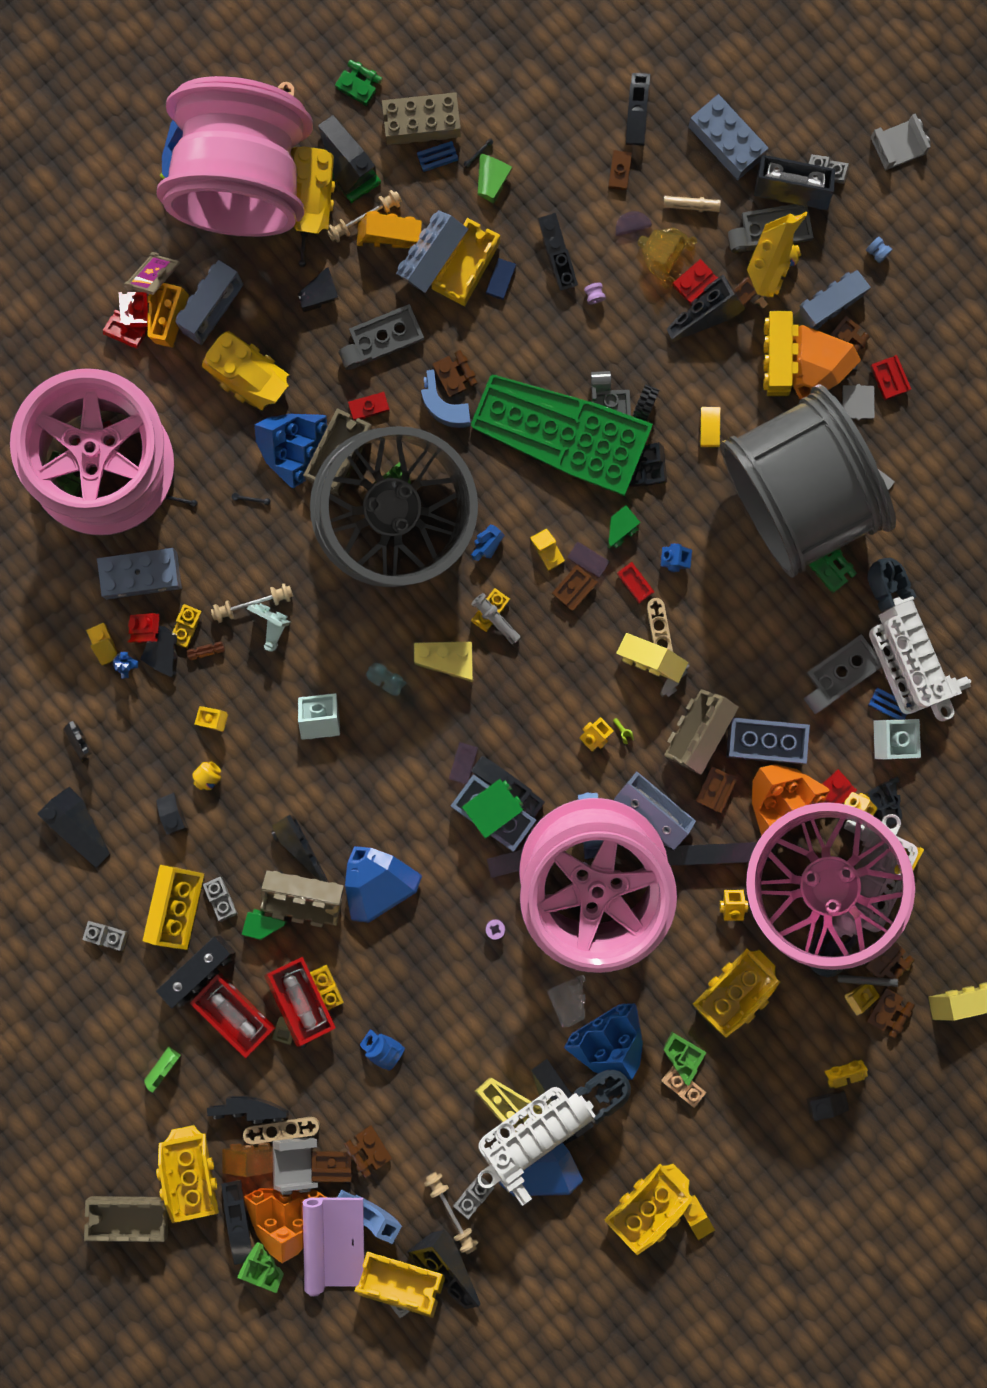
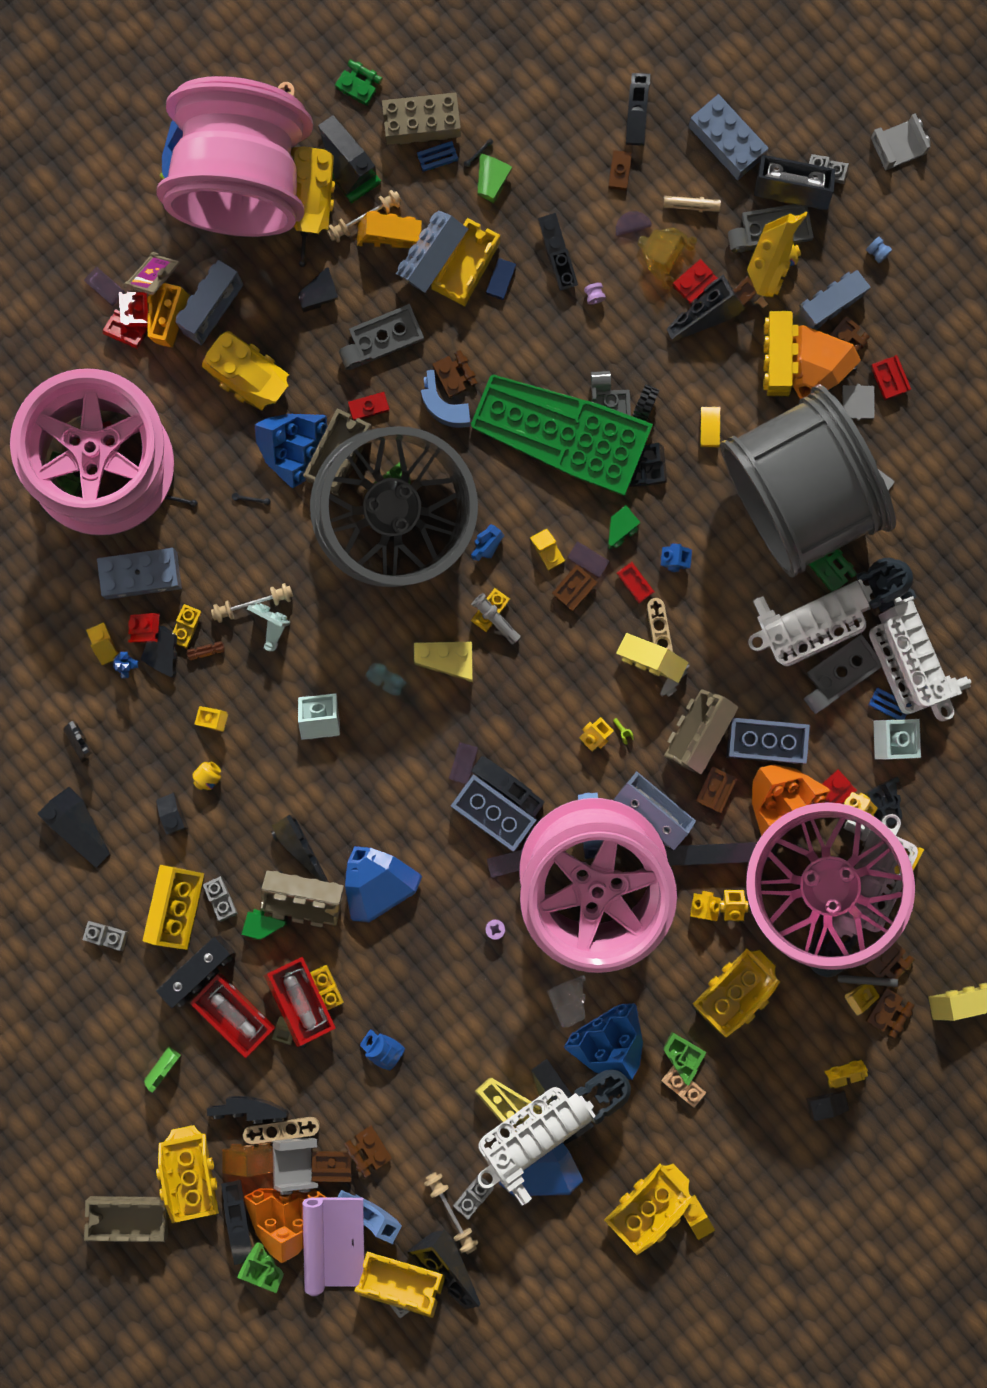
green brick [462,779,523,839] -> none
none -> clear purple tile [84,267,125,306]
none -> yellow brick [690,891,721,921]
none -> white piece [748,559,913,666]

